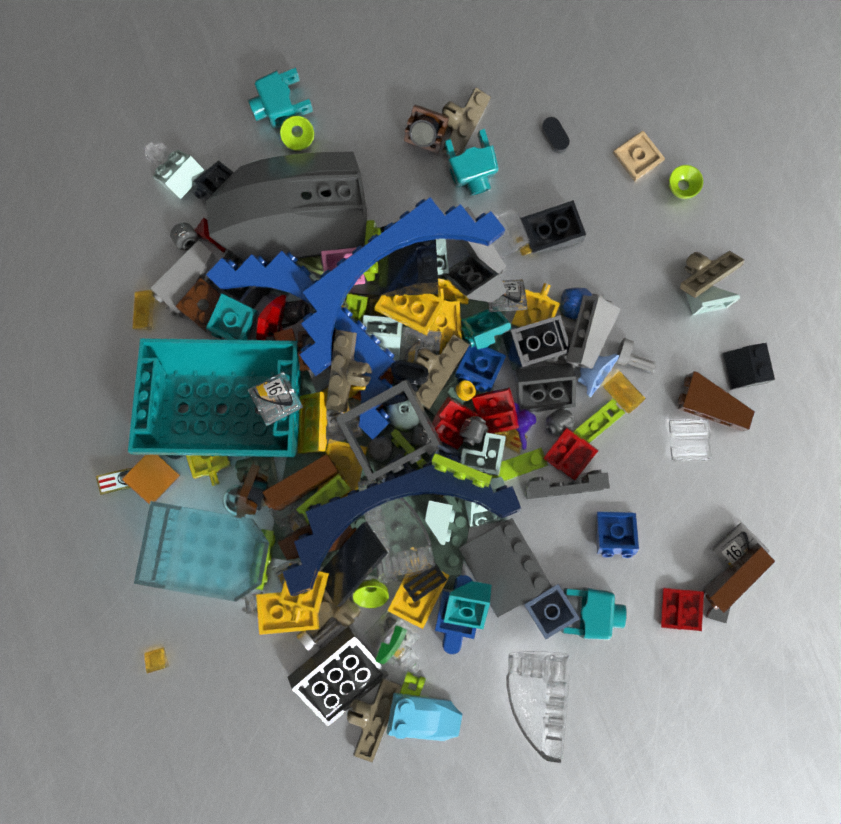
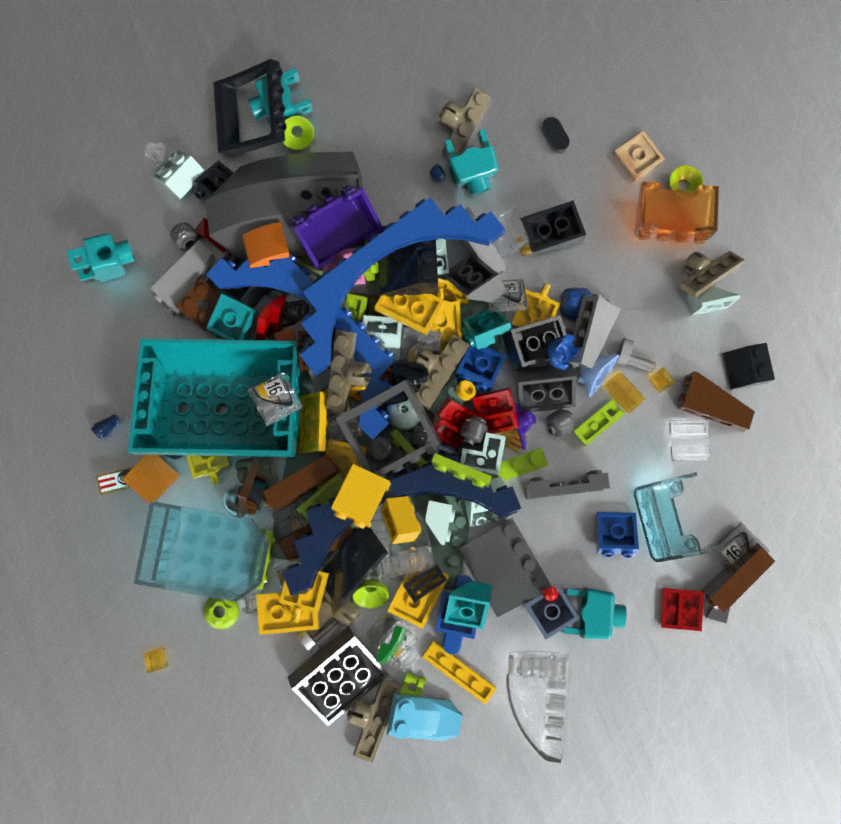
clear yellow slope [132,290,154,330] -> none
piece [404,104,450,154] -> none
red slope [543,428,599,481] -> none
none -> teal piece [66,233,135,283]
none -> dark blue cone [91,414,121,441]
none -> lime piece [203,593,240,629]
none -> black windscreen [213,59,287,157]
none -> orange slope [242,222,289,268]
none -> dark purple windscreen [288,185,384,270]
none -> yellow panel [331,464,391,529]
none -> yellow brick [380,496,421,544]
none -> yellow tile [421,640,497,704]
none -> blue hinge [430,163,446,180]
none -> red hinge [541,585,558,602]
none -> blue hair [547,334,579,370]
none -> clear light blue windscreen [634,472,718,562]
none -> clear orange windscreen [635,181,719,244]
none -> clear yellow slope [649,367,675,393]

